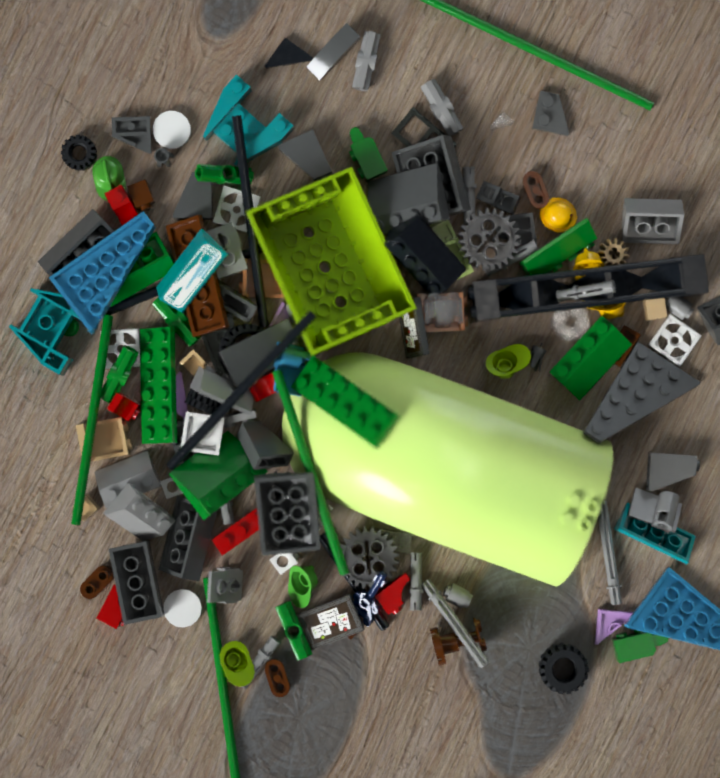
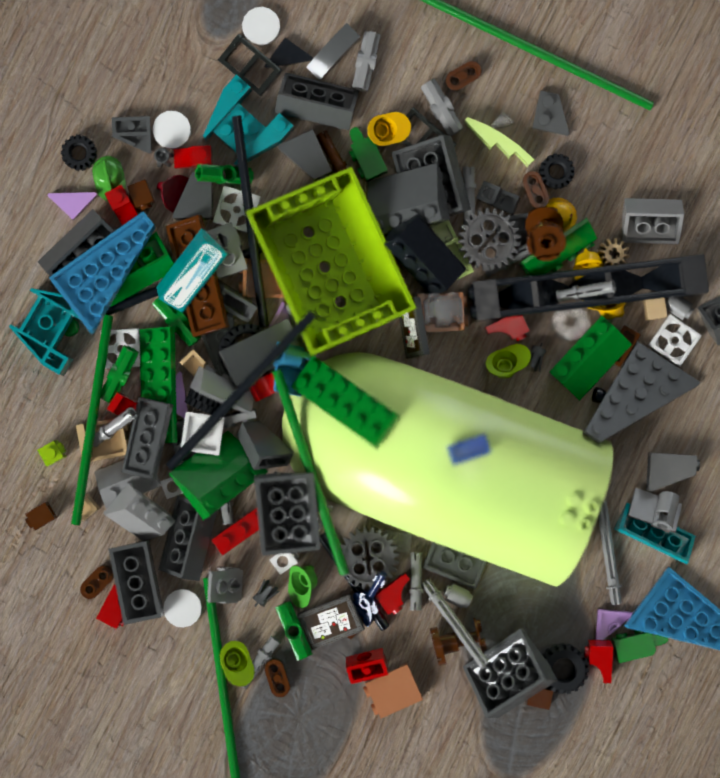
none -> reddish brown brick [25,502,57,530]
none -> lime brick [37,440,67,467]
none -> lavender tile [47,192,98,220]
none -> light grey pin [93,407,137,447]
none -> dark grey tile [122,397,173,481]
none -> dark red shield [157,175,189,213]
none -> red arch [174,145,213,169]
none -> pearl dark grey window [218,34,282,96]
none -> white tile [242,7,280,46]
none -> dark grey piece [253,579,280,607]
none -> dark grey slope [275,72,359,130]
none -> reddish brown pin [317,130,347,173]
none -> red brick [346,648,388,684]
none -> nougat panel [363,662,423,718]
none -> yellow piece [367,112,411,146]
none -> dark grey tile [422,542,487,589]
none -> reddish brown plate [445,61,481,91]
none -> blue plate [446,434,491,466]
none -> dark grey slope [463,629,557,718]
none -> yellowish green slope [464,117,534,167]
none -> red arch [484,315,530,341]
none -> reddish brown piece [525,207,566,261]
none -> reddish brown brick [525,687,553,710]
none -> black tyre [539,153,575,190]
none -> red arch [584,640,613,683]
none -> black hinge [591,387,606,403]

